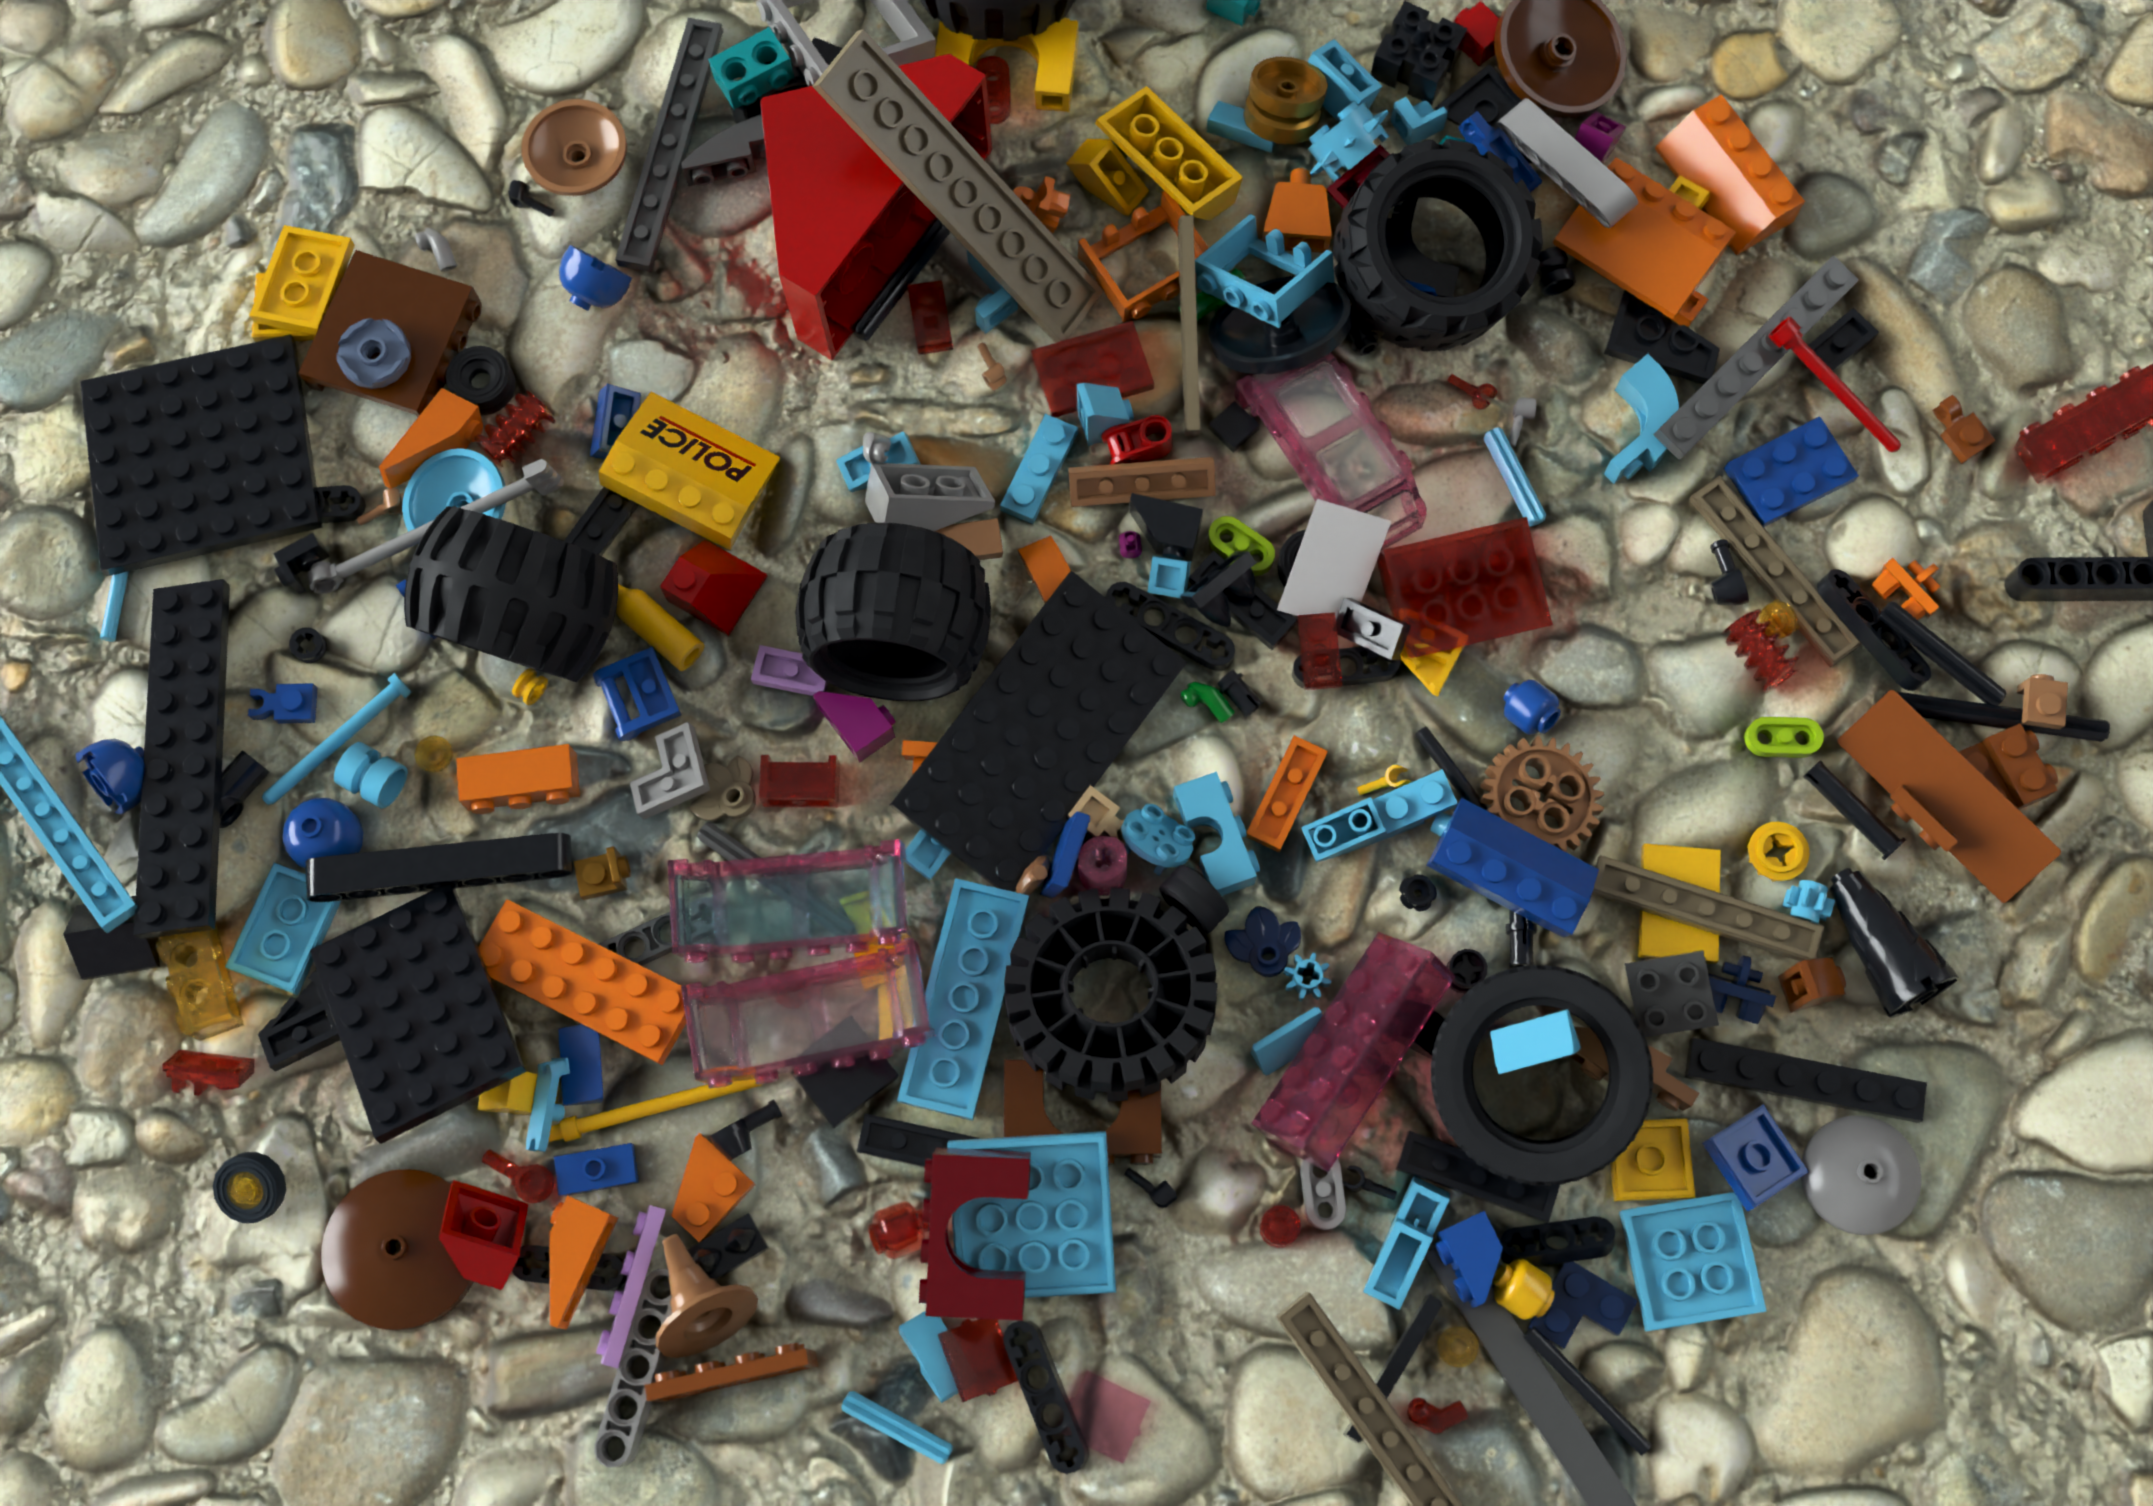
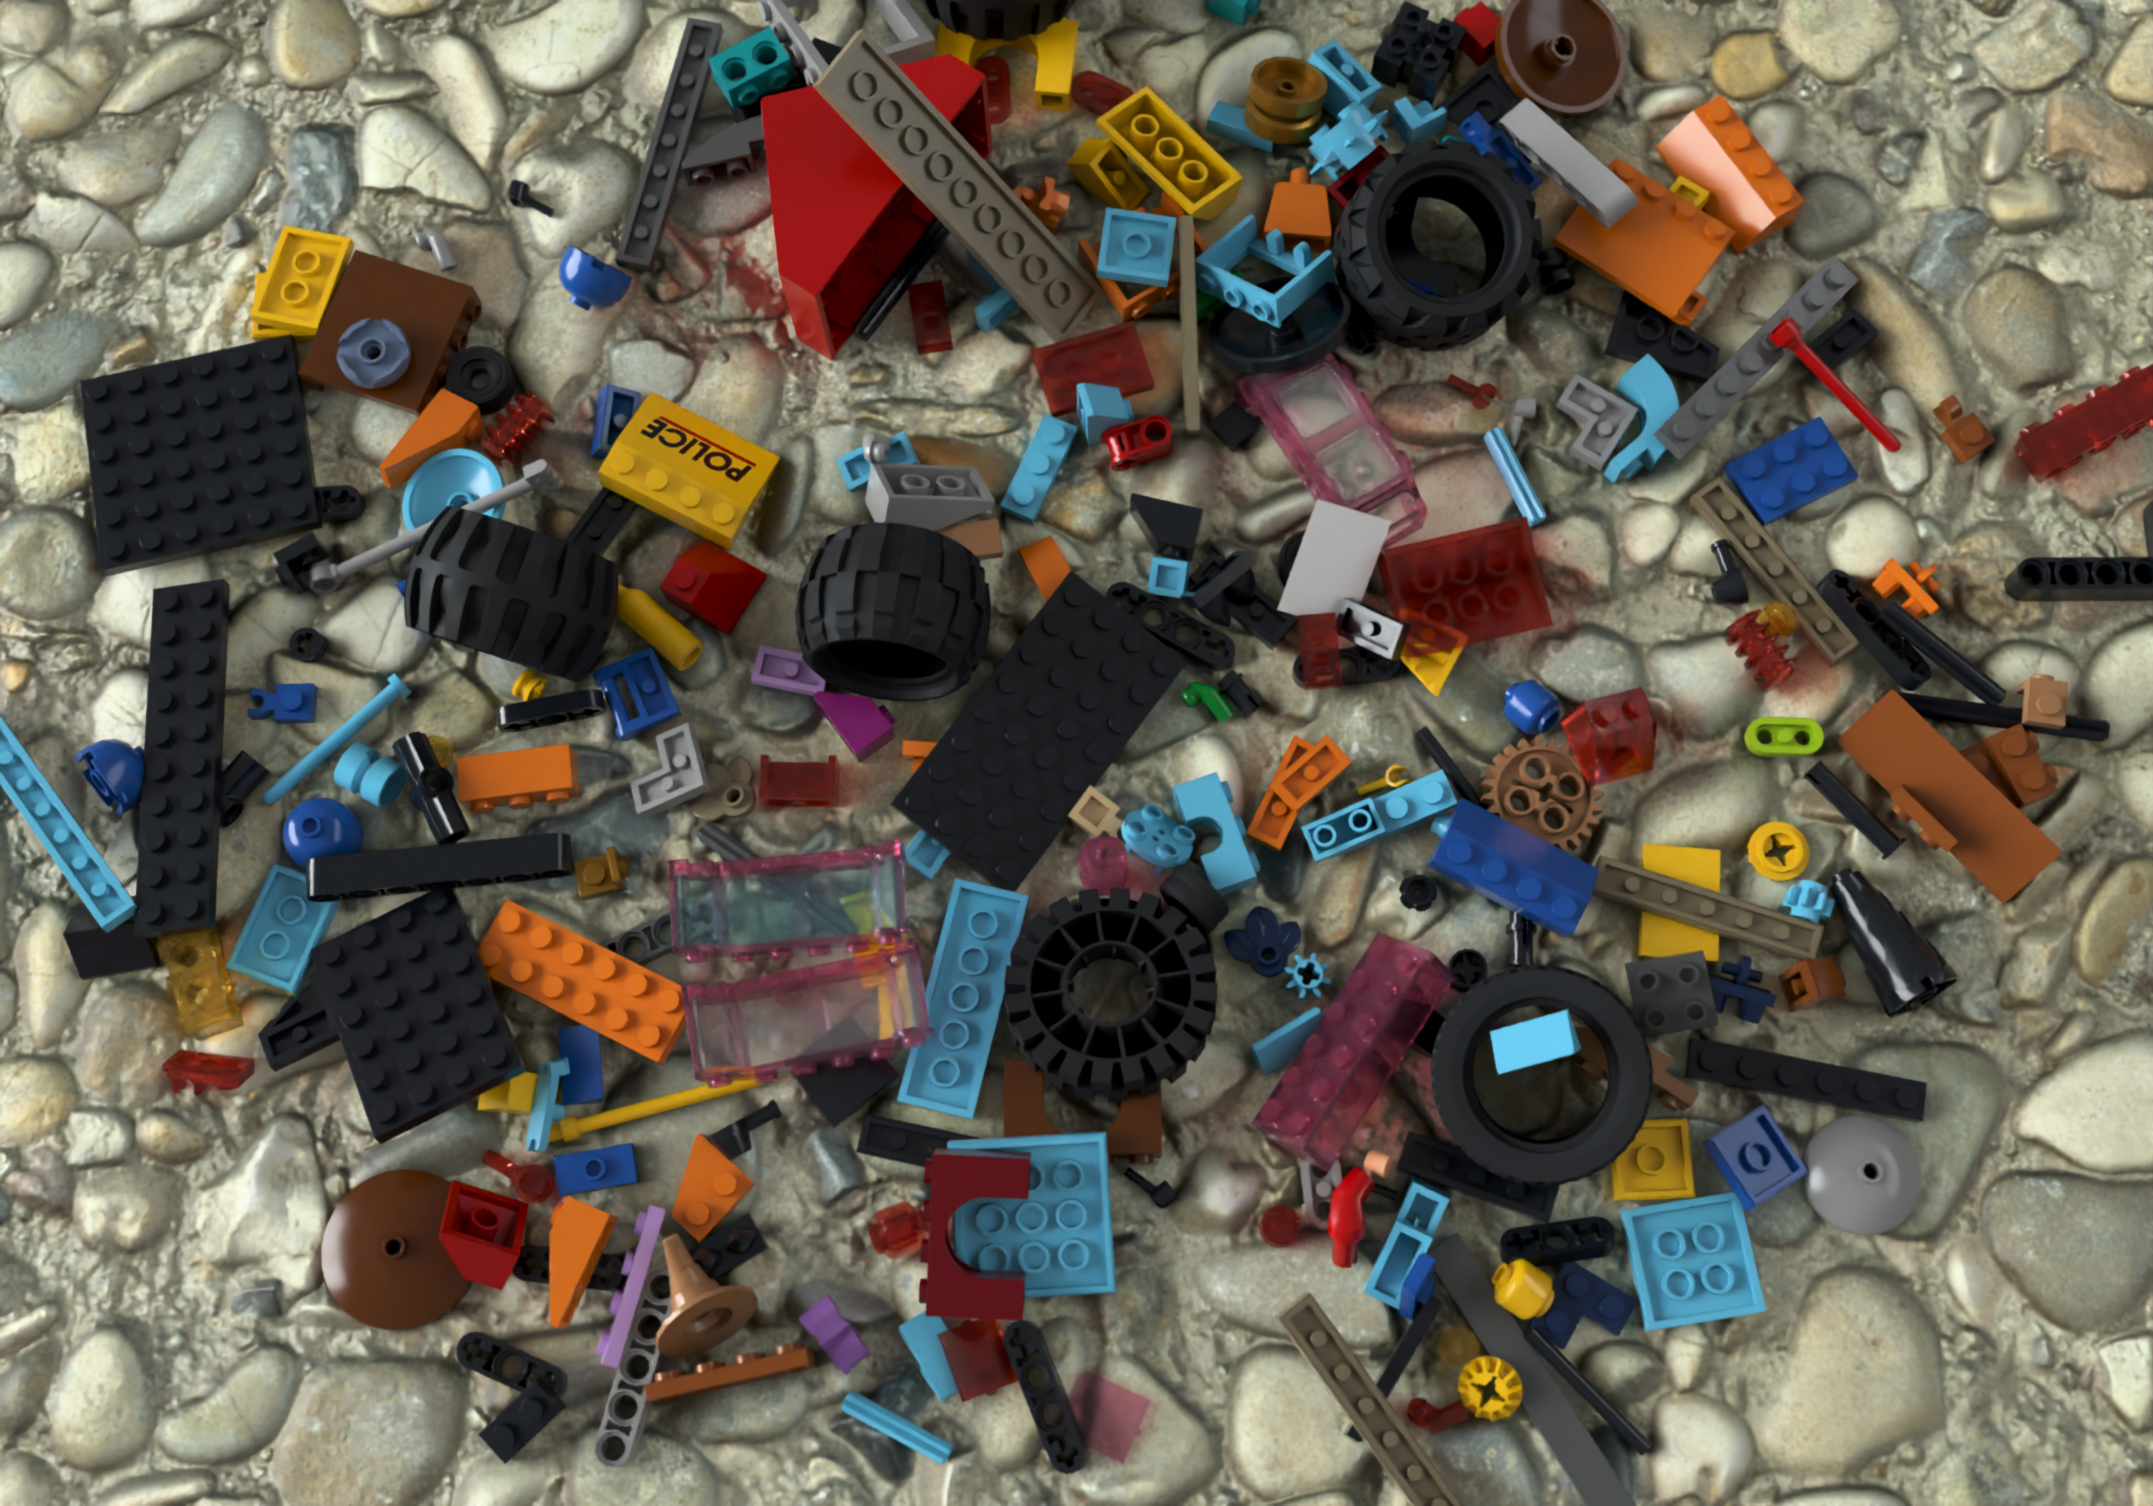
medium azure bar [100,572,129,642] -> none
black wheel [212,1152,286,1224] -> none
medium nougat hand [357,488,404,526] -> none
medium nougat dish [521,99,627,196] -> none
medium nougat hand [977,342,1007,391] -> none
medium nougat rock [1016,856,1051,895] -> none
blue tile [1040,811,1091,899] -> none
medium nougat plate [1068,457,1216,507] -> none
magenta rock [1119,531,1142,558] -> none
lime plate [1208,516,1275,576] -> none
blue slope [1435,1211,1503,1308] -> none
magenta slope [1574,111,1626,164] -> none
none -> black piece [392,731,471,845]
none -> black beam [456,1332,568,1398]
none -> black plate [478,1377,566,1464]
none -> black beam [496,689,606,732]
none -> medium lavender leg [798,1295,872,1375]
none -> clear red plate [1071,71,1134,116]
none -> medium azure plate [1096,207,1177,288]
none -> orange plate [1270,734,1352,814]
none -> red arm [1327,1150,1393,1268]
none -> blue plate [1399,1253,1436,1321]
none -> yellow gear [1457,1356,1523,1423]
none -> light grey plate [1556,373,1639,471]
none -> clear red slope [1560,687,1658,788]

